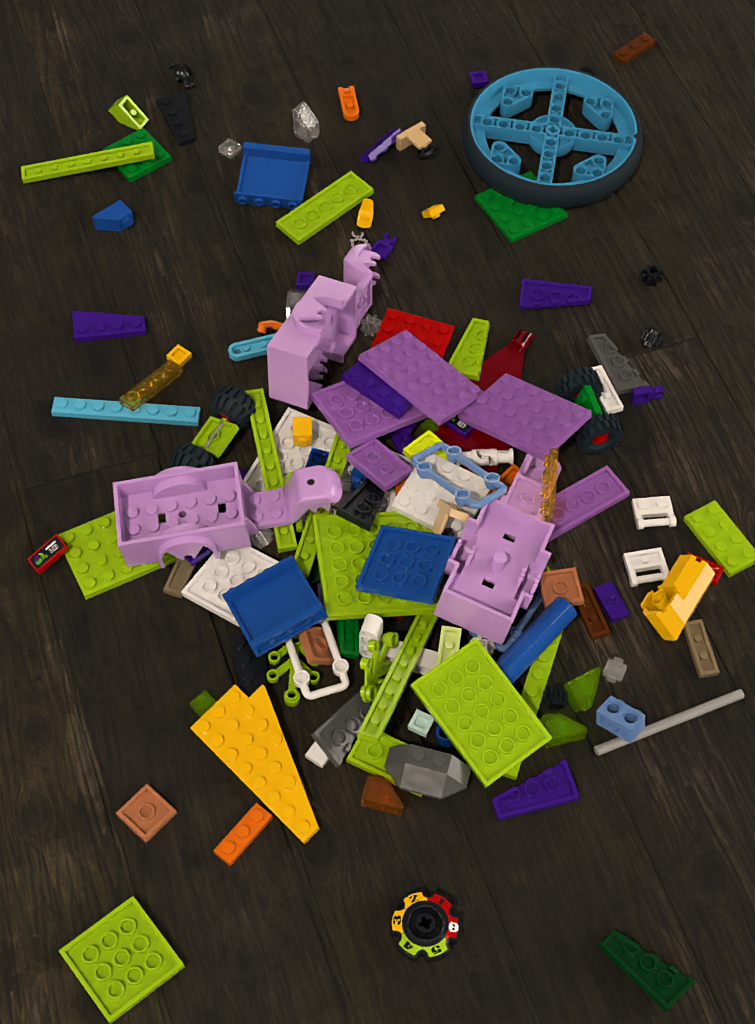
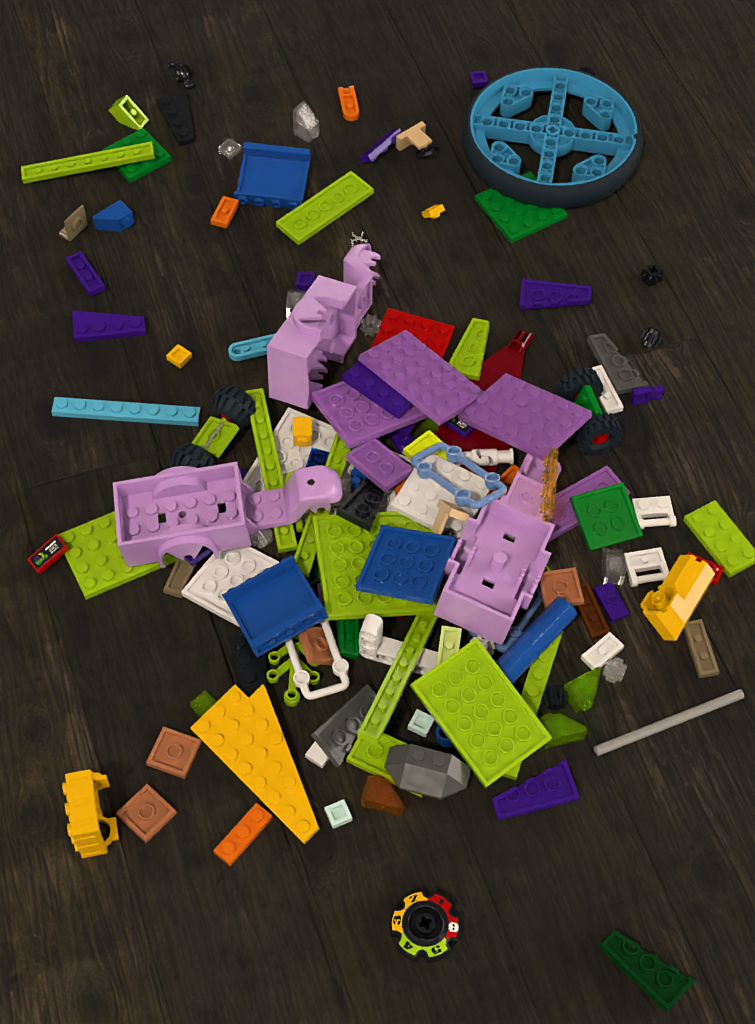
lime plate [59,896,185,1024] -> none
clear yellow plate [119,360,183,412] -> none
orange arm [257,320,283,334] -> none
yellow hair [356,199,374,228] -> none
lime plant [360,631,399,703] -> none
dark purple plate [371,233,397,262] -> none
medium blue brick [596,696,645,744] -> none
reddish brown plate [612,32,657,66] -> none
none -> dark tan piece [59,205,88,241]
none -> yellow piece [62,769,119,858]
none -> dark purple plate [65,251,106,297]
none -> nougat tile [146,726,202,779]
none -> orange plate [210,196,239,229]
none -> light aqua plate [324,799,352,829]
none -> green plate [569,482,643,552]
none -> white plate [581,632,624,672]
none -> clear slope [602,548,626,585]

